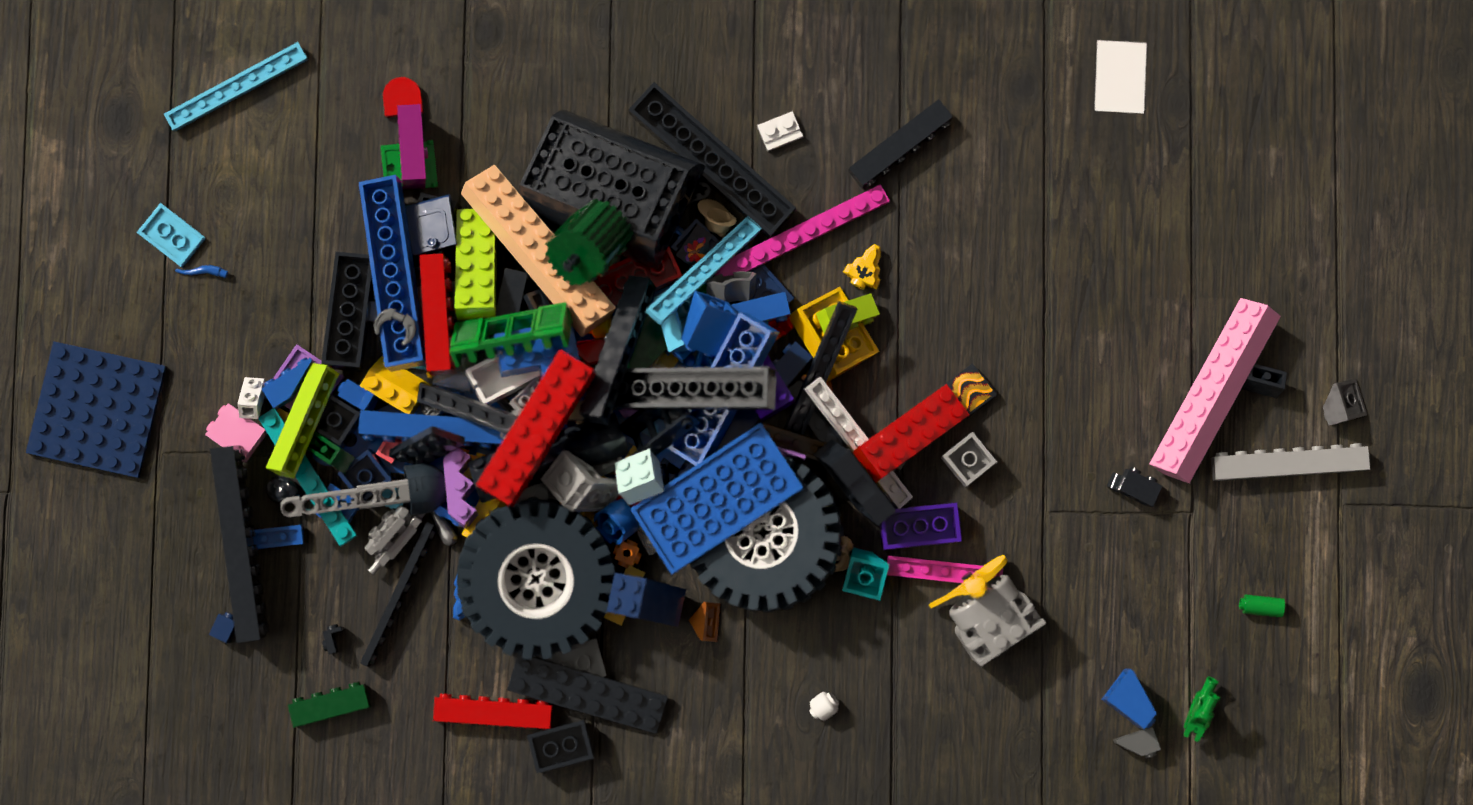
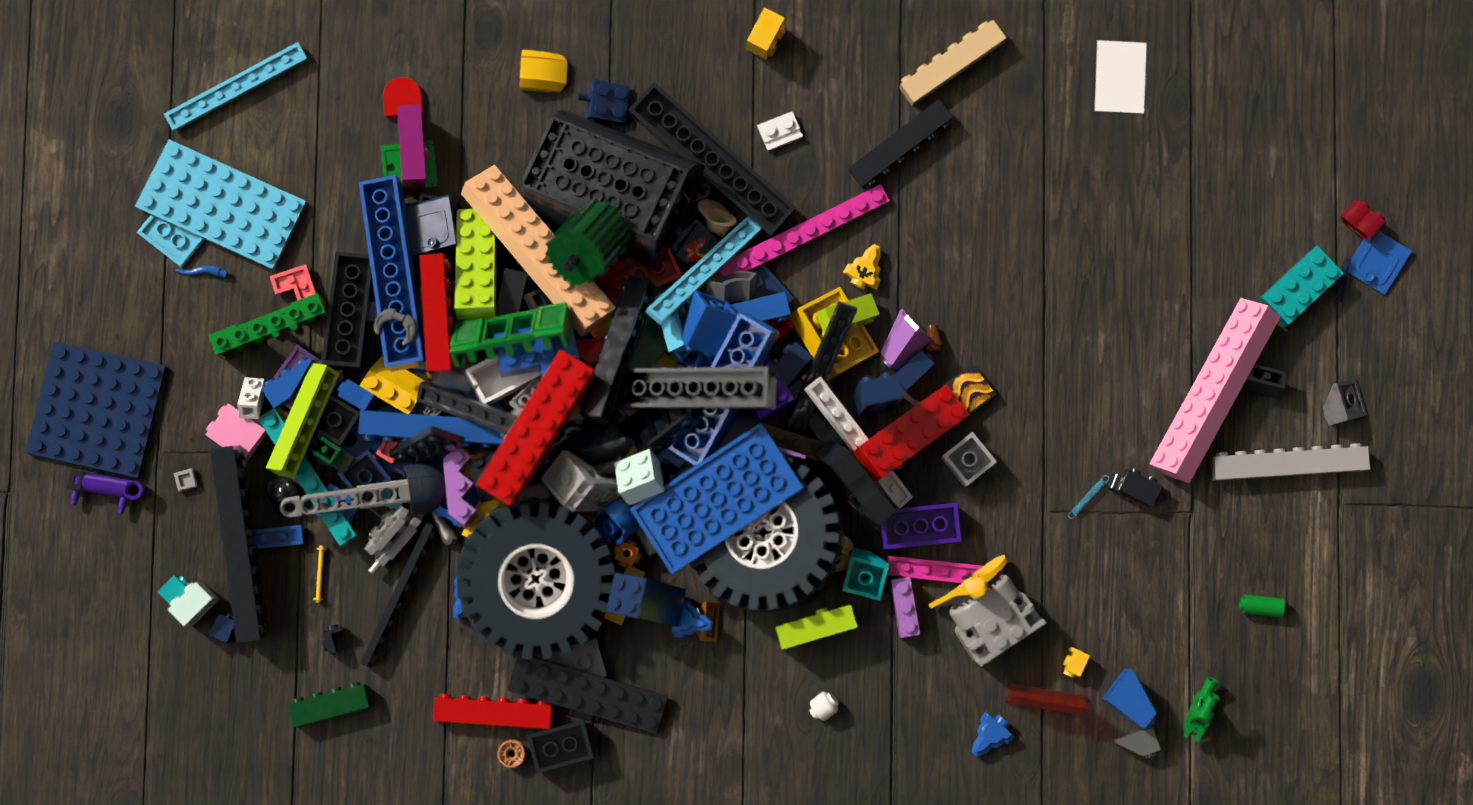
none -> dark purple piece [67,469,147,514]
none -> medium azure plate [135,140,307,270]
none -> teal brick [158,575,190,604]
none -> light aqua brick [168,582,220,627]
none -> light grey tile [174,468,198,492]
none -> green window [208,293,328,360]
none -> coral plate [270,264,316,300]
none -> yellow axle [313,546,326,603]
none -> nougat wheel [498,739,526,768]
none -> yellow slope [520,50,568,92]
none -> dark blue plate [577,79,630,124]
none -> blue rock [672,599,714,638]
none -> yellow brick [746,7,786,60]
none -> lime brick [775,605,857,650]
none -> dark blue brick [853,372,903,417]
none -> medium lavender slope [880,309,932,371]
none -> medium lavender brick [890,577,920,638]
none -> dark blue brick [895,350,934,392]
none -> tan brick [899,20,1006,106]
none -> reddish brown cone [924,325,943,354]
none -> blue rock [971,711,1015,757]
none -> clear red fence [1005,683,1090,715]
none -> yellow brick [1063,647,1090,679]
none -> medium azure piece [1069,475,1109,518]
none -> teal brick [1258,246,1344,327]
none -> dark blue piece [1334,252,1351,308]
none -> dark red brick [1340,199,1386,243]
none -> blue container [1345,232,1412,295]

